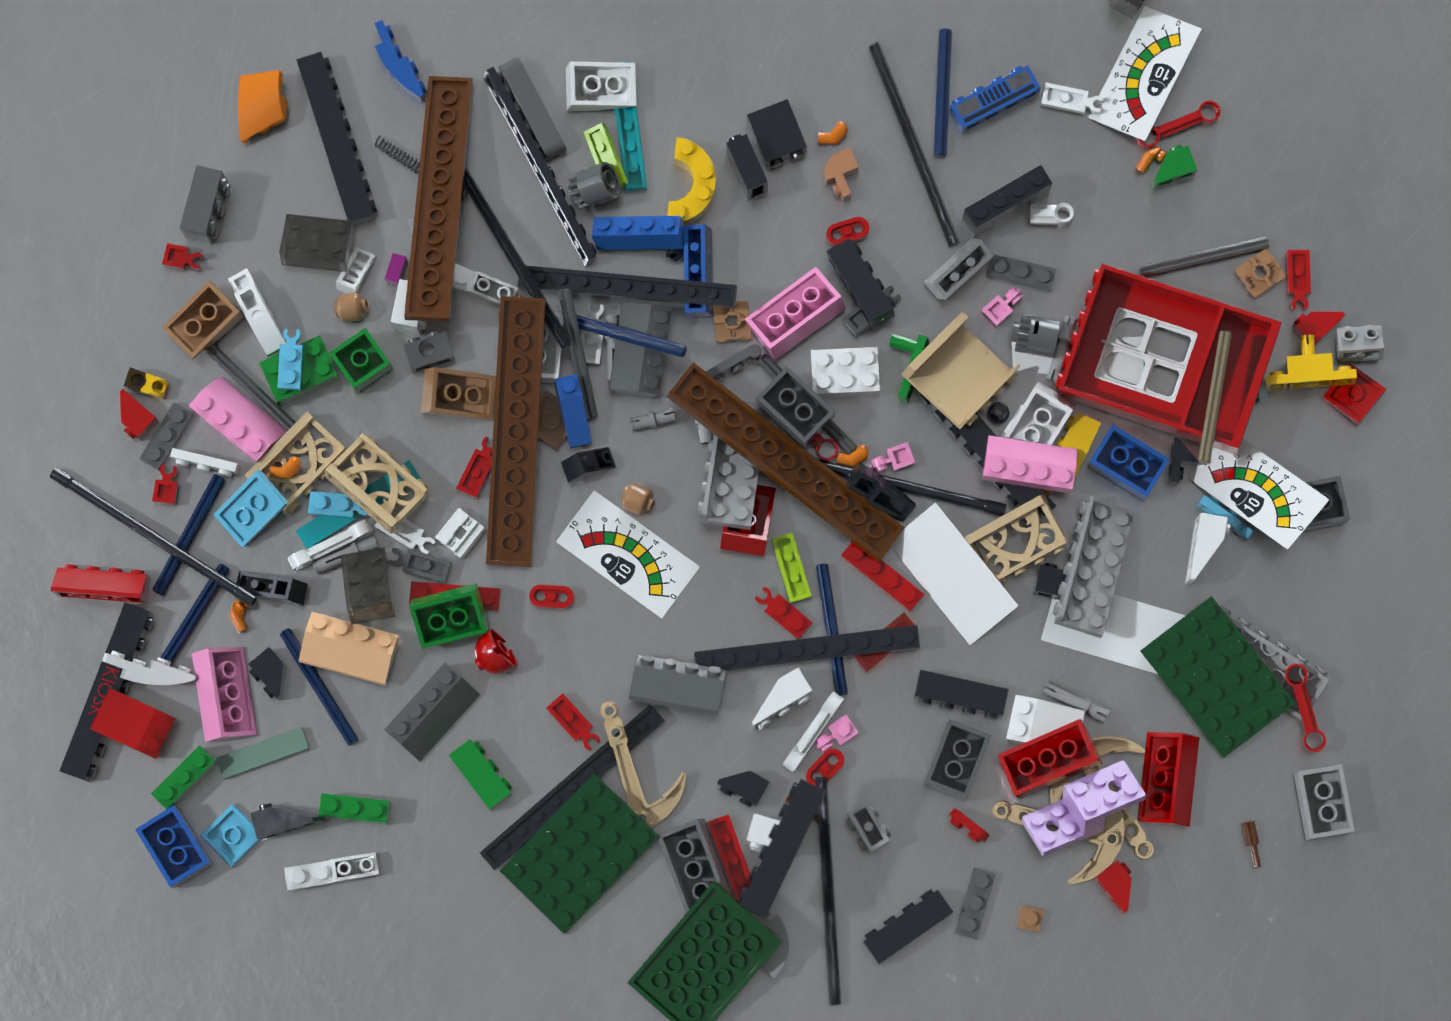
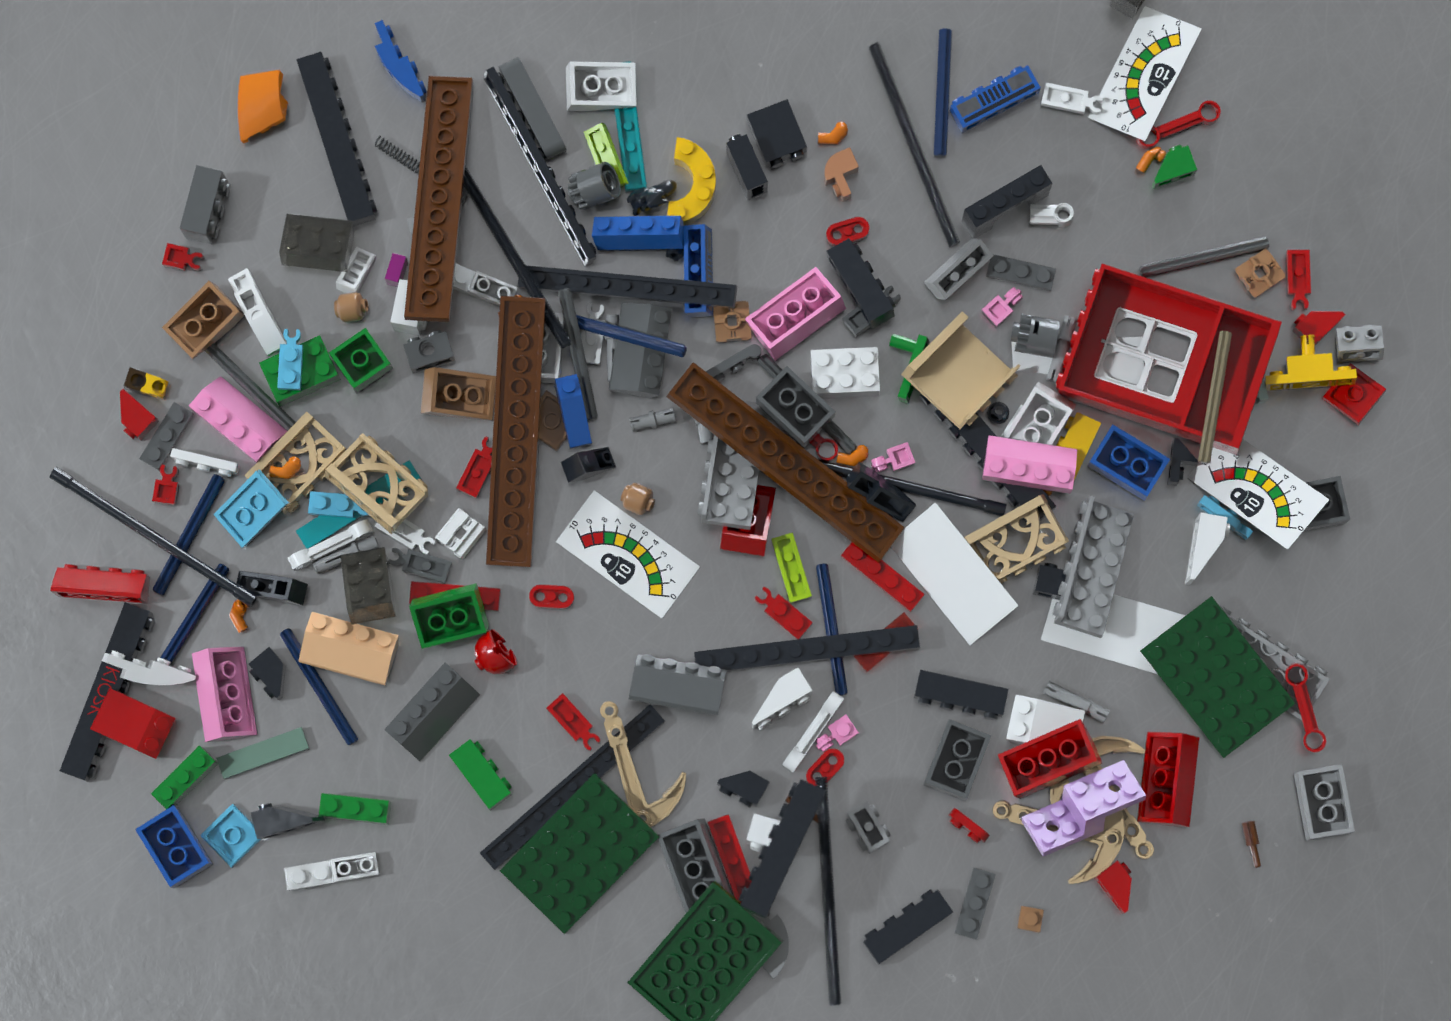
none -> black animal [627,180,677,216]

